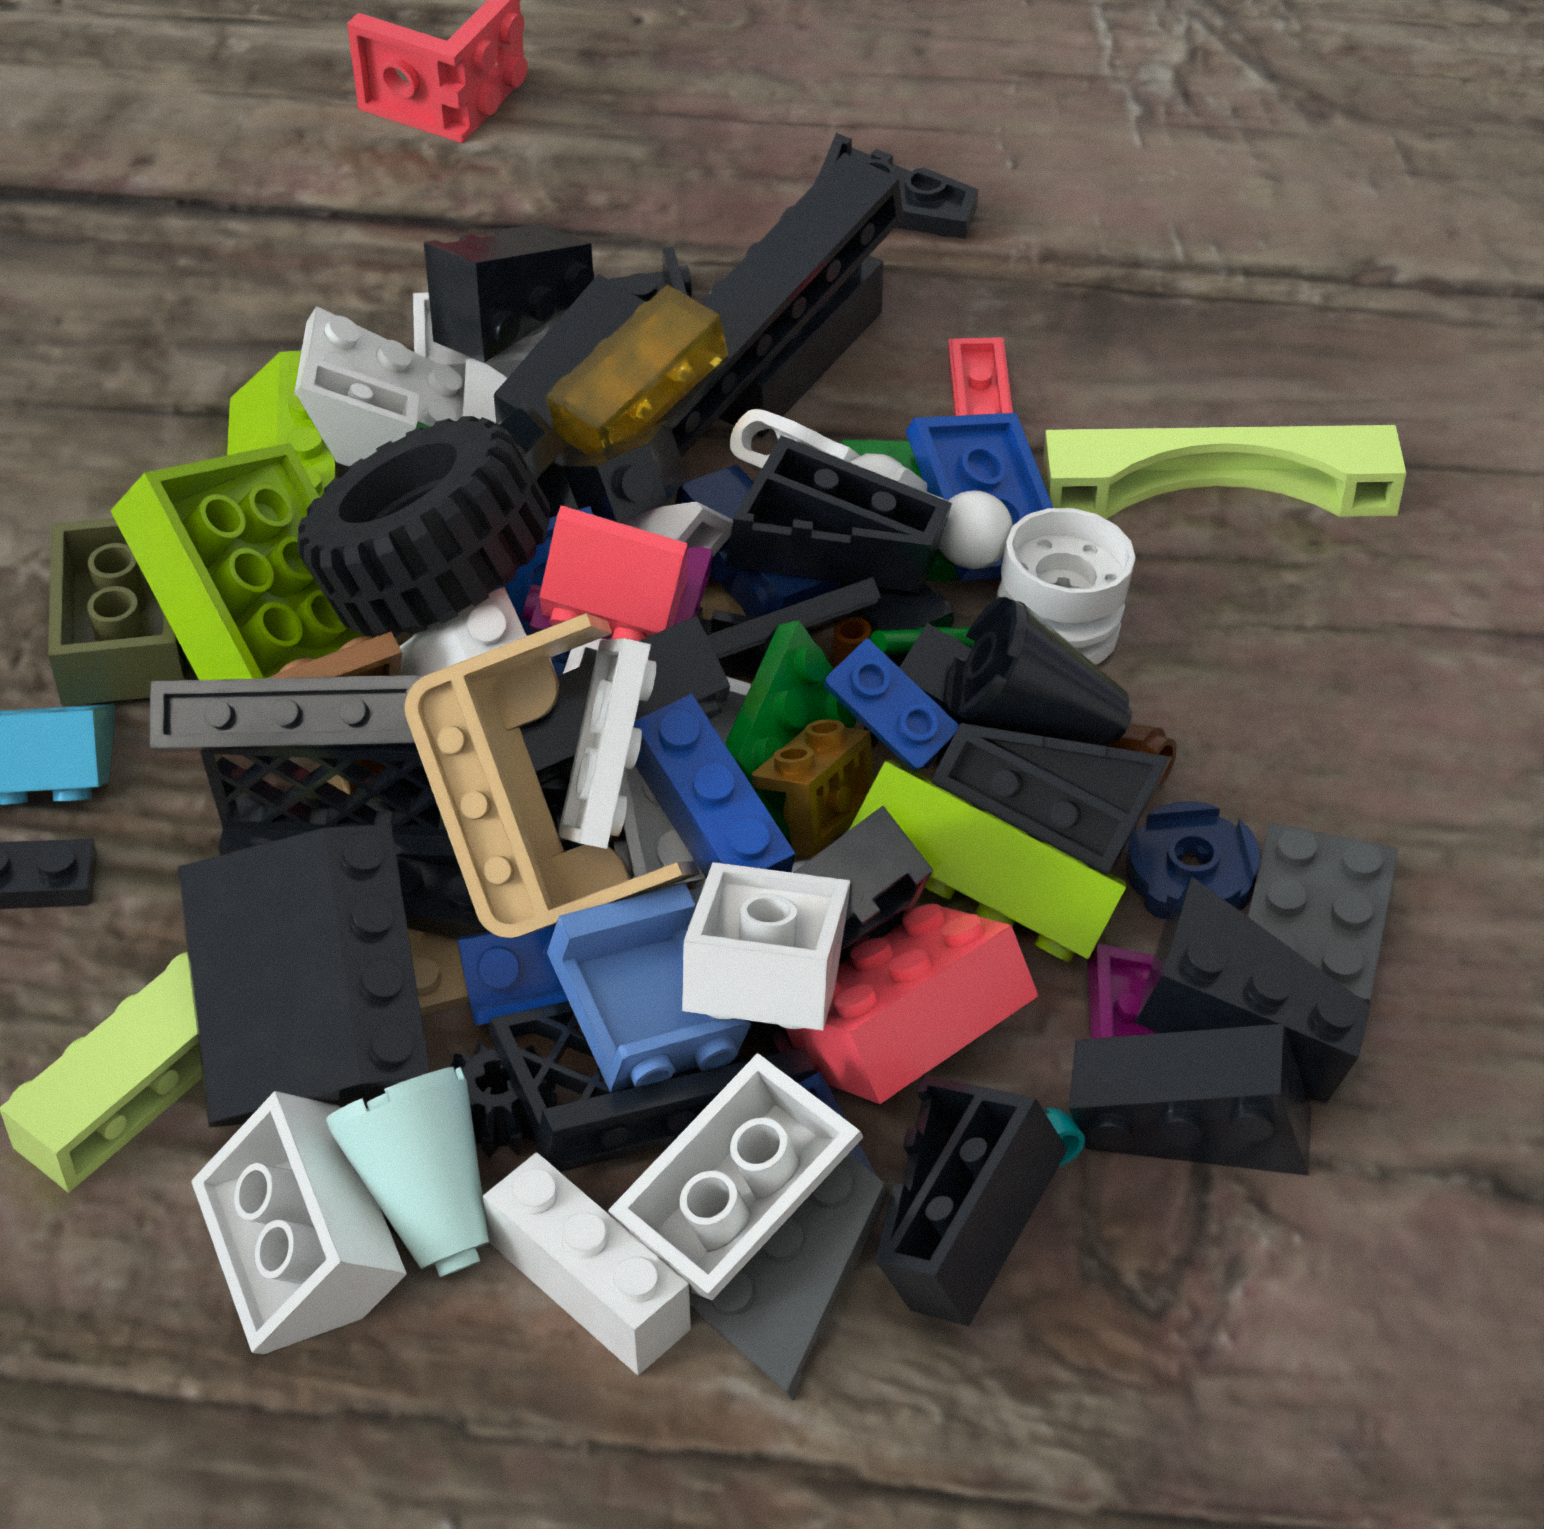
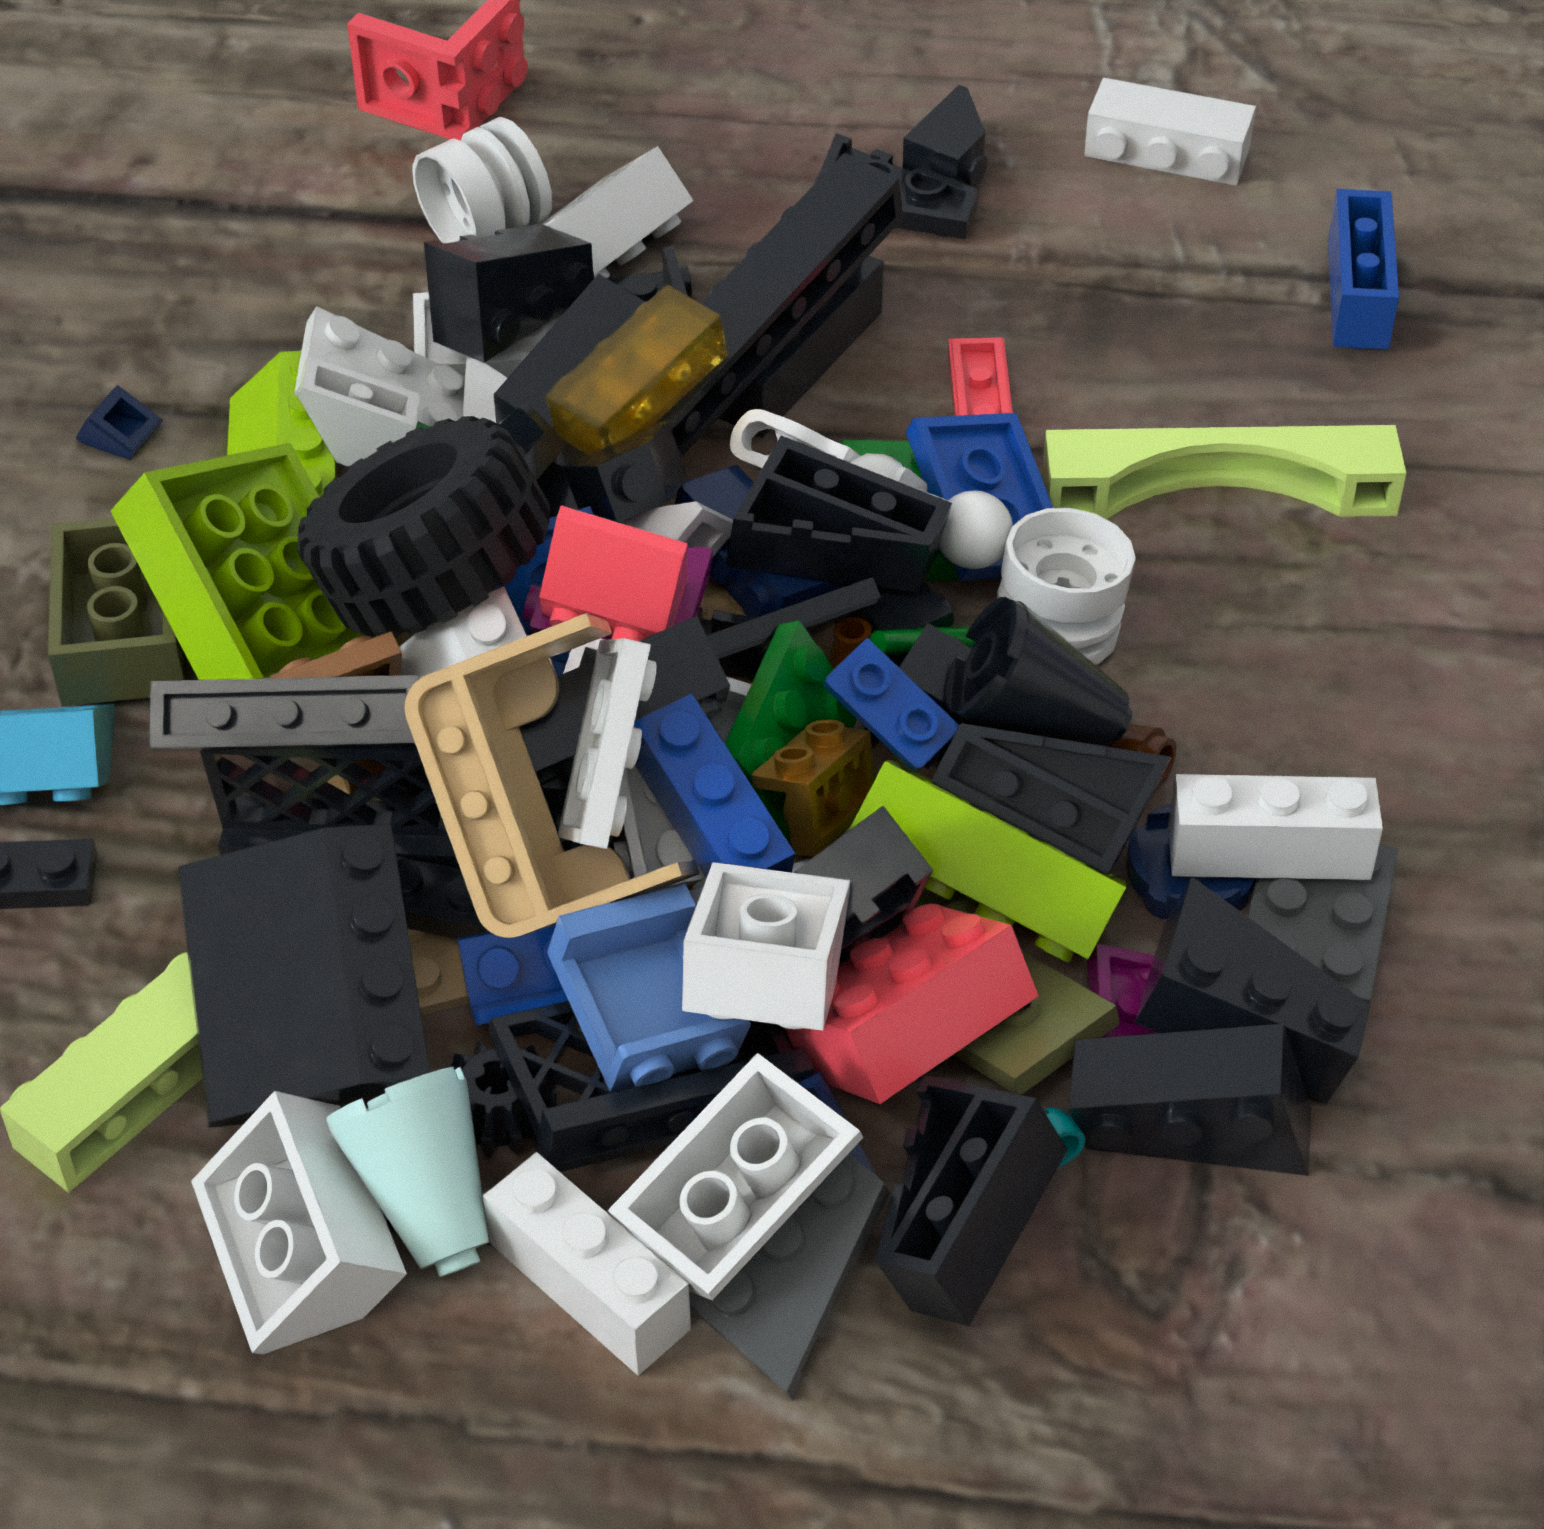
none -> dark blue slope [76,385,163,459]
none -> white wheel [412,117,552,243]
none -> white slope [541,146,694,278]
none -> black slope [902,85,988,186]
none -> olive plate [953,952,1120,1095]
none -> white brick [1084,77,1256,186]
none -> white brick [1168,774,1383,880]
none -> blue brick [1328,189,1399,350]

